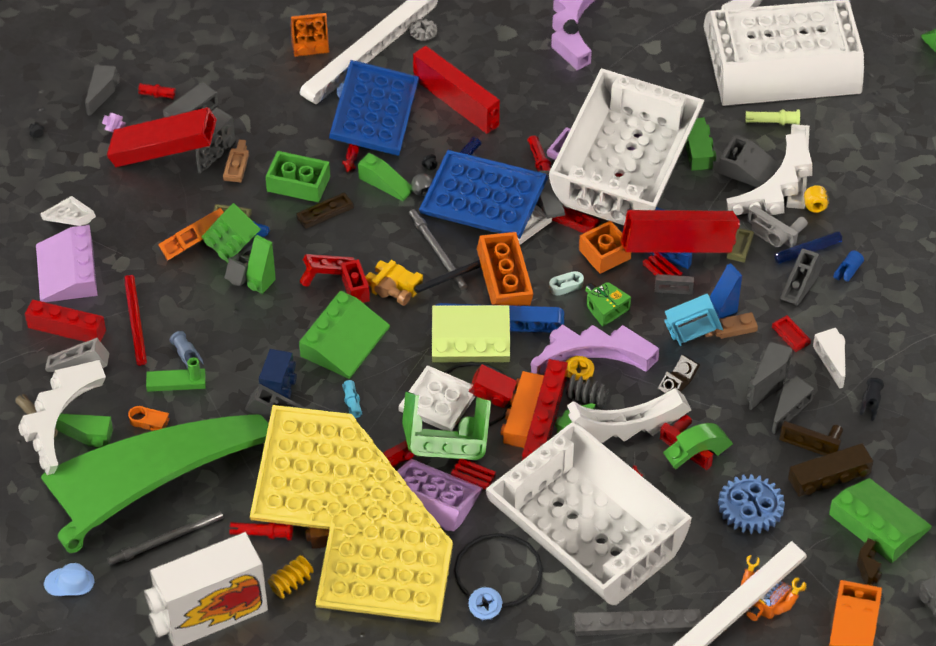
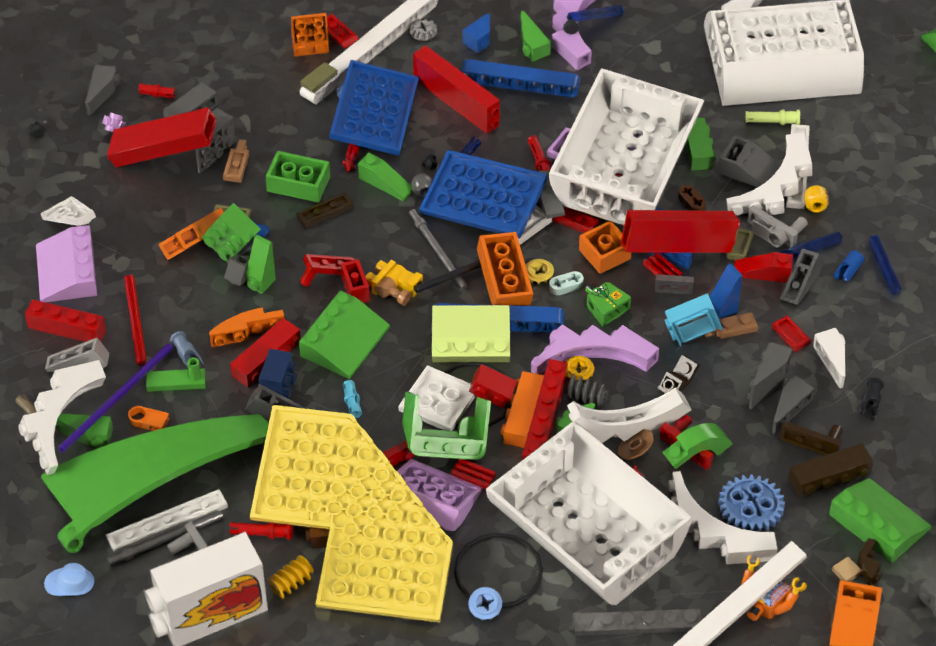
none -> dark purple piece [58,344,173,453]
none -> white tile [106,489,228,554]
none -> light grey piece [167,521,207,555]
none -> orange slope [209,307,285,347]
none -> red brick [230,318,301,388]
none -> olive tile [300,62,338,93]
none -> red plate [327,14,359,49]
none -> blue beam [460,59,581,97]
none -> blue slope [463,13,490,53]
none -> bright green slope [520,11,551,62]
none -> light yellow gear [526,259,554,284]
none -> clear blue axle [567,5,624,22]
none -> medium nougat dish [618,429,654,460]
none -> white arch [668,471,777,564]
none -> reddish brown beam [678,185,706,211]
none -> red slope [734,252,793,283]
none -> tan tile [832,557,862,582]
none -> clear blue axle [869,235,902,295]

